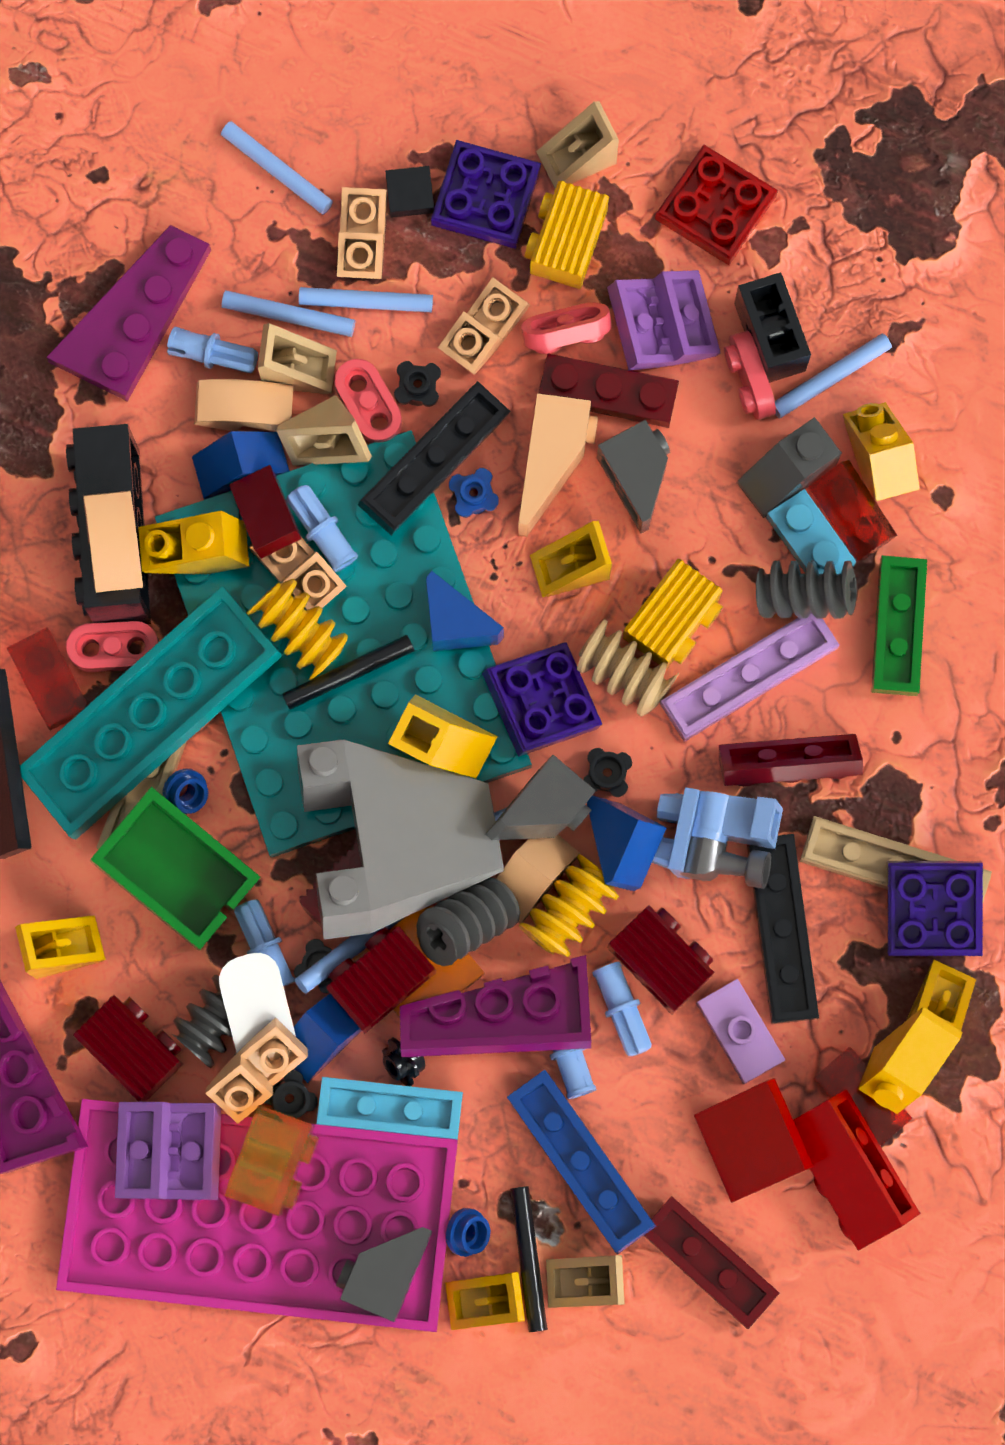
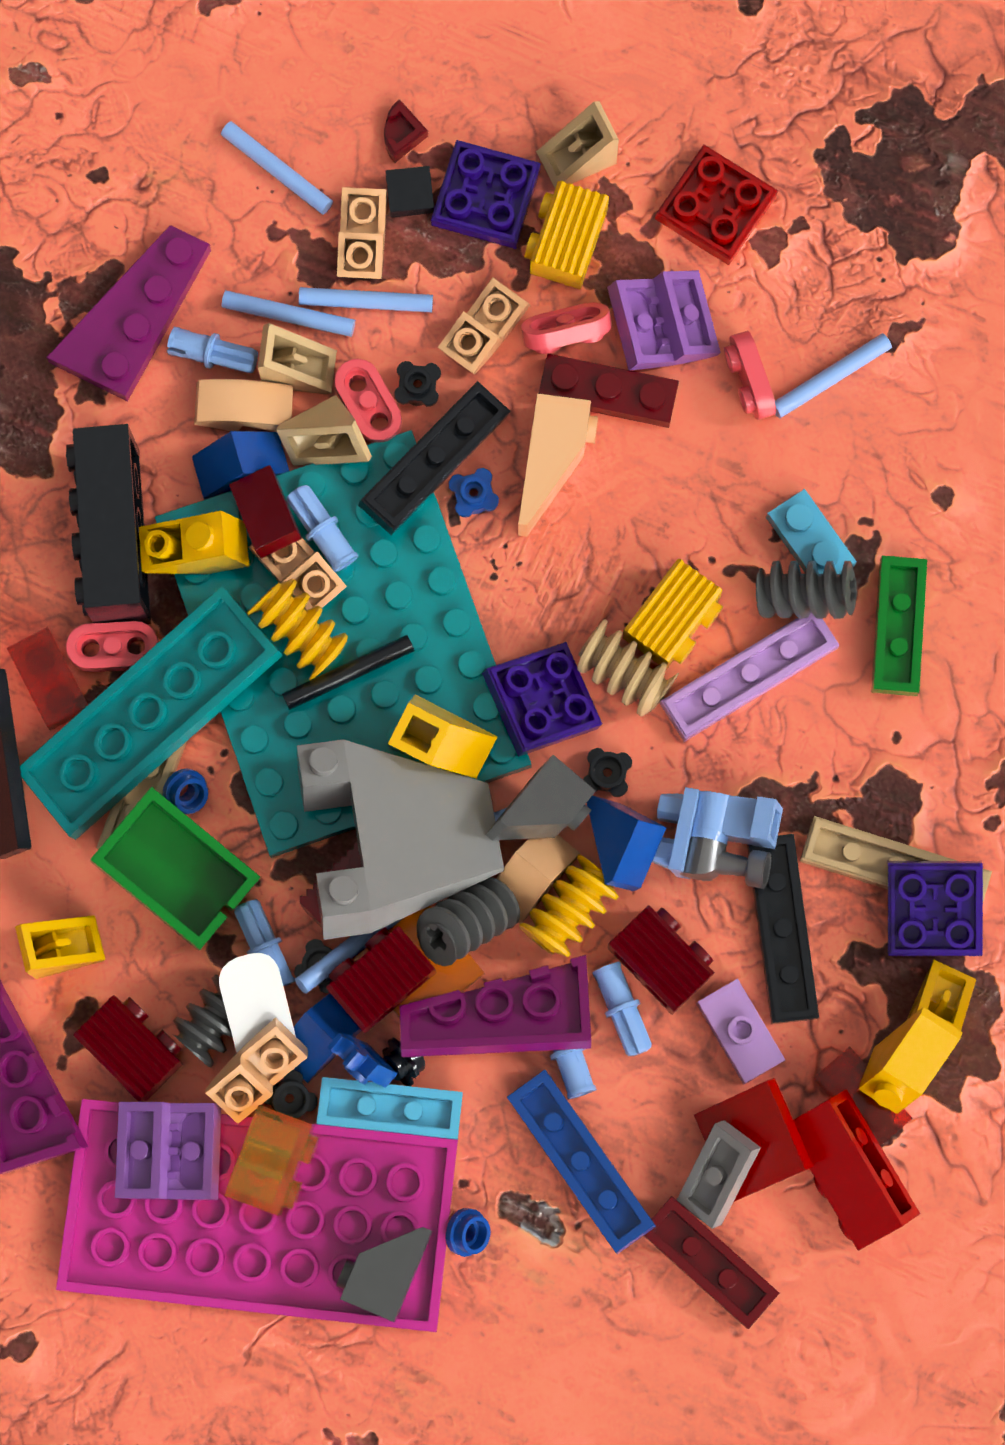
light nougat slope [83,491,143,593] -> none
blue slope [426,571,504,651] -> none
yellow slope [445,1272,525,1330] -> none
black bar [510,1186,548,1332] -> none
yellow slope [530,521,612,597] -> none
tan slope [546,1255,625,1308] -> none
dark grey slope [597,420,670,533] -> none
dark red plate [719,734,863,787] -> none
black brick [734,272,811,383] -> none
dark grey slope [737,417,842,518] -> none
clear red plate [809,460,898,562] -> none
yellow slope [843,402,920,501] -> none
none -> blue plate [326,1033,398,1088]
none -> dark red tile [384,99,428,163]
none -> light grey plate [677,1120,761,1229]

